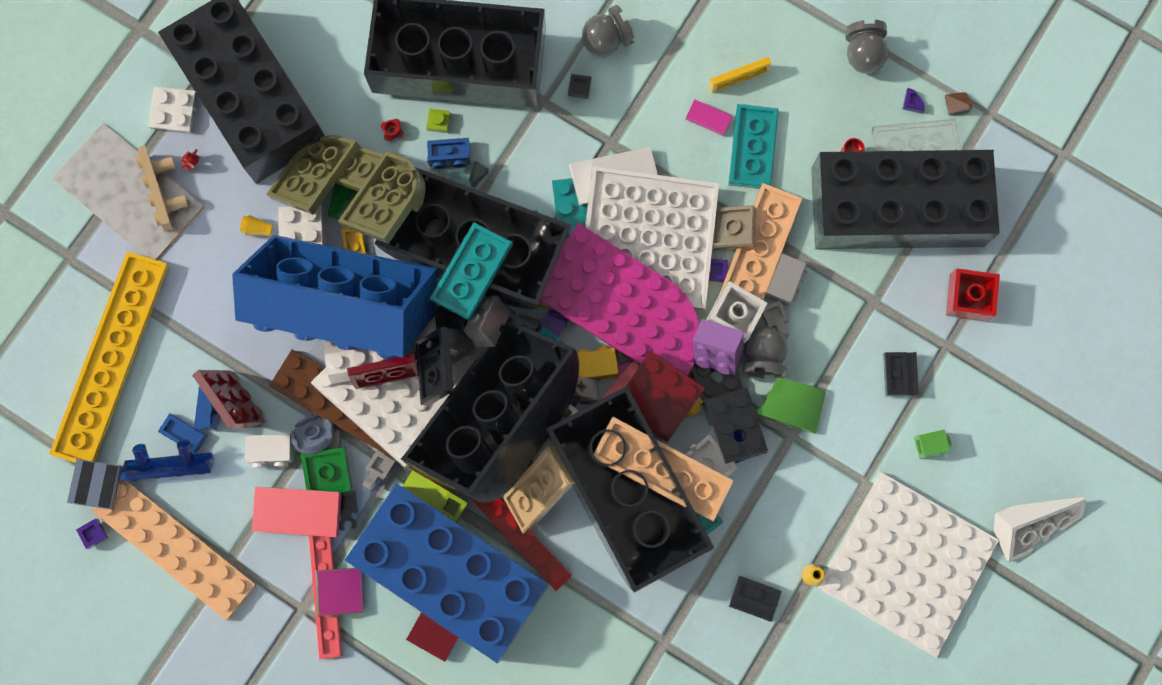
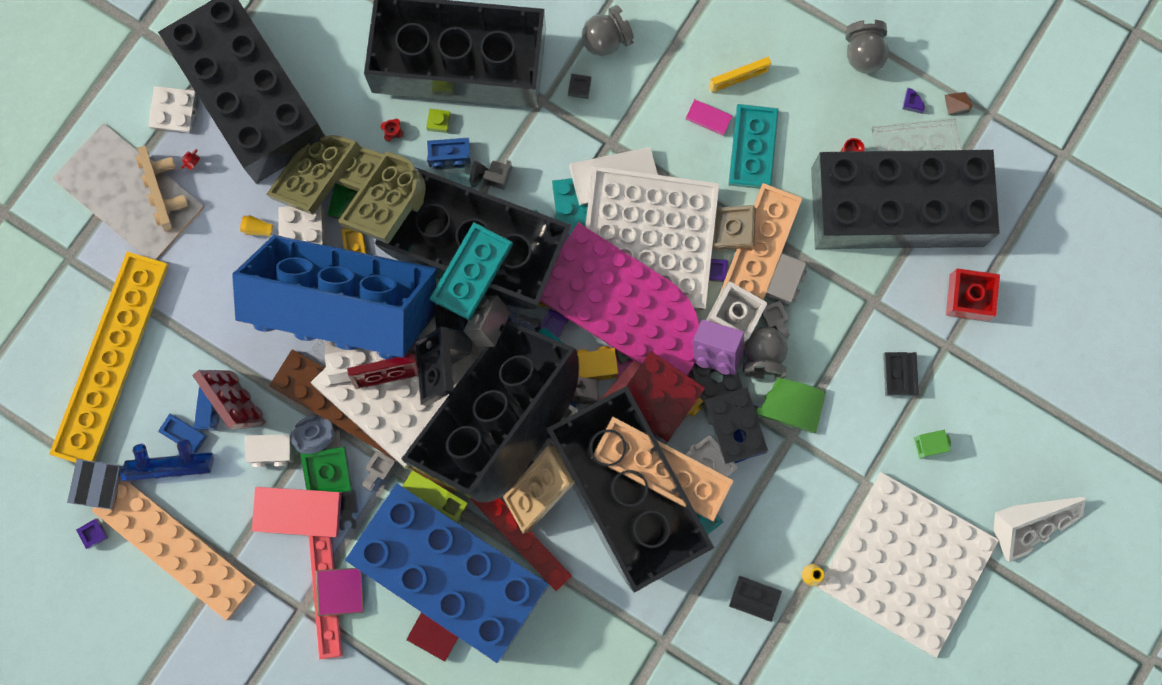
none -> dark grey panel [483,160,512,190]

